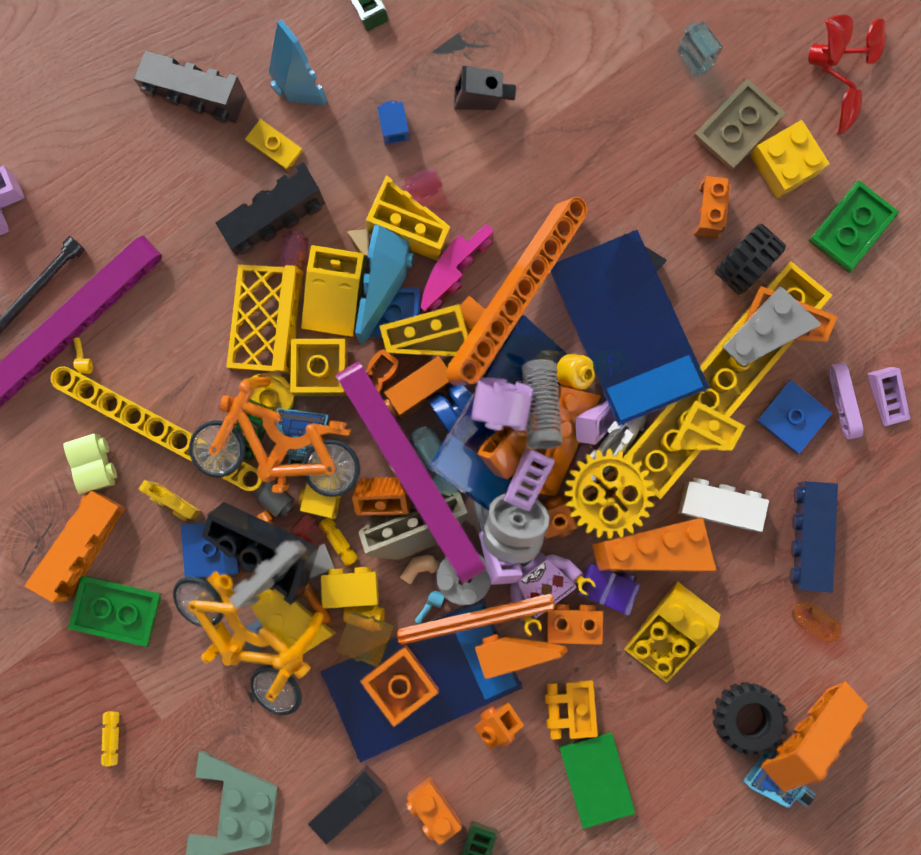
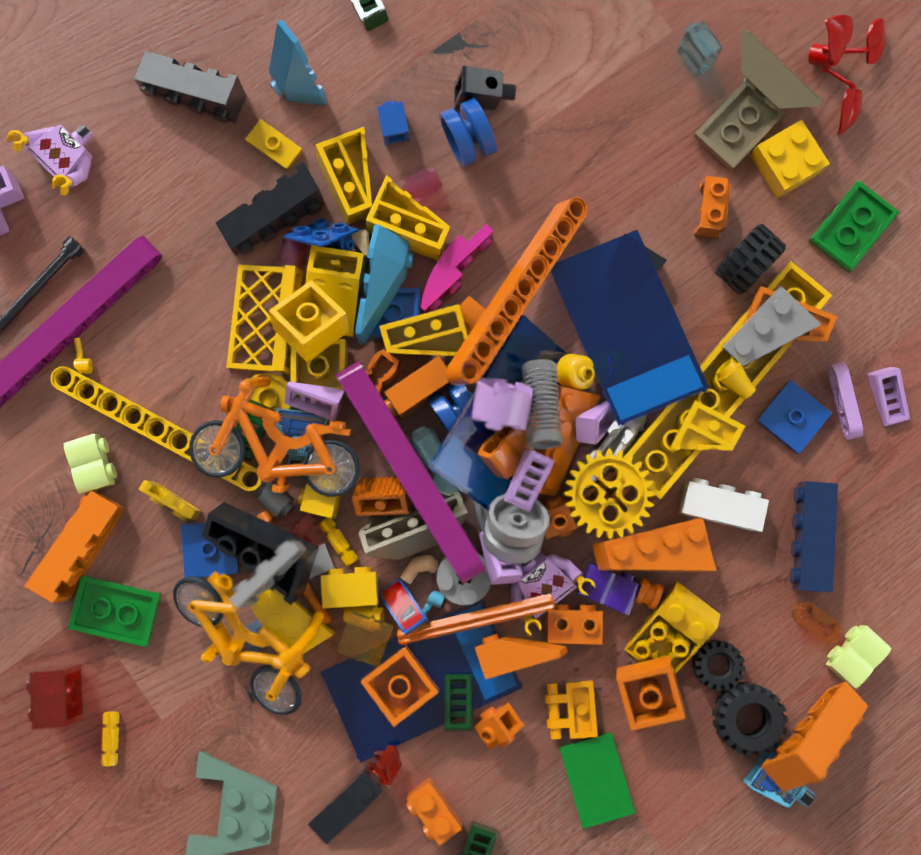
none -> lavender torso [7,124,94,196]
none -> clear red brick [26,664,84,730]
none -> yellow brick [269,280,349,362]
none -> blue hinge [283,218,359,251]
none -> lavender slope [284,382,345,421]
none -> yellow wedge [315,127,372,225]
none -> clear red tile [368,745,402,786]
none -> slope [379,578,429,636]
none -> blue wheel [439,98,497,167]
none -> dark green slope [444,674,473,732]
none -> orange brick [616,656,686,731]
none -> orange wheel [634,577,664,610]
none -> black tyre [692,640,745,691]
none -> yellow cone [716,359,756,400]
none -> dark tan wedge [741,29,824,109]
none -> yellowish green brick [825,625,892,689]

